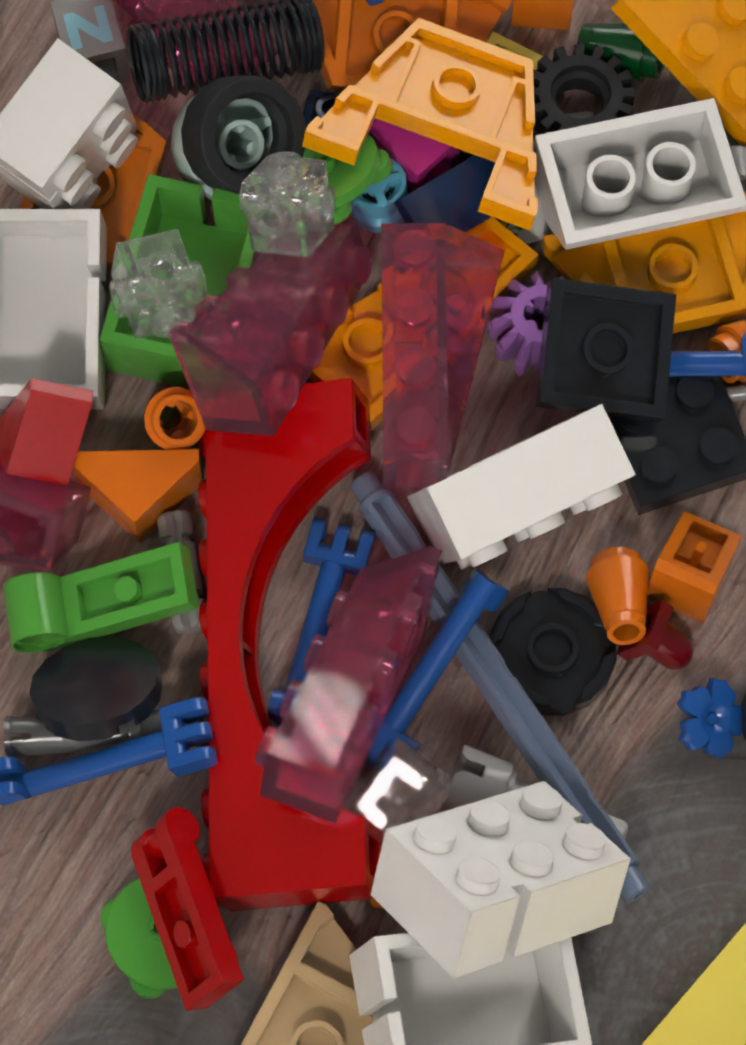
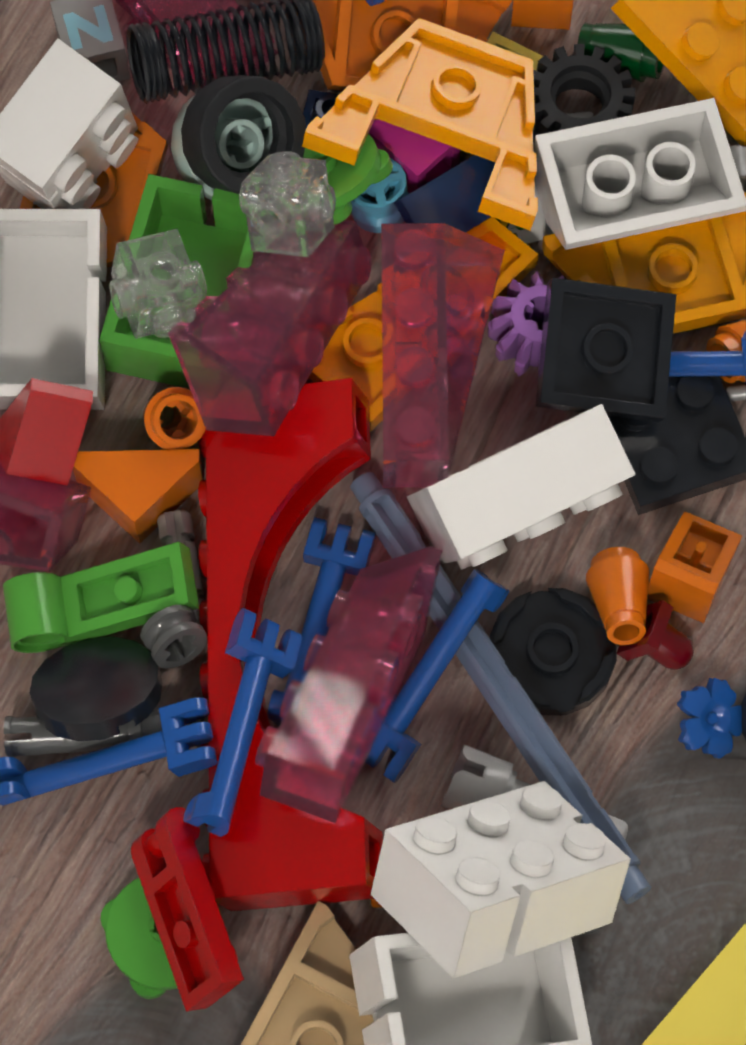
clear brick [354,738,451,831] -> none
none -> dark grey bush [140,605,207,668]
none -> blue hinge [184,608,302,837]

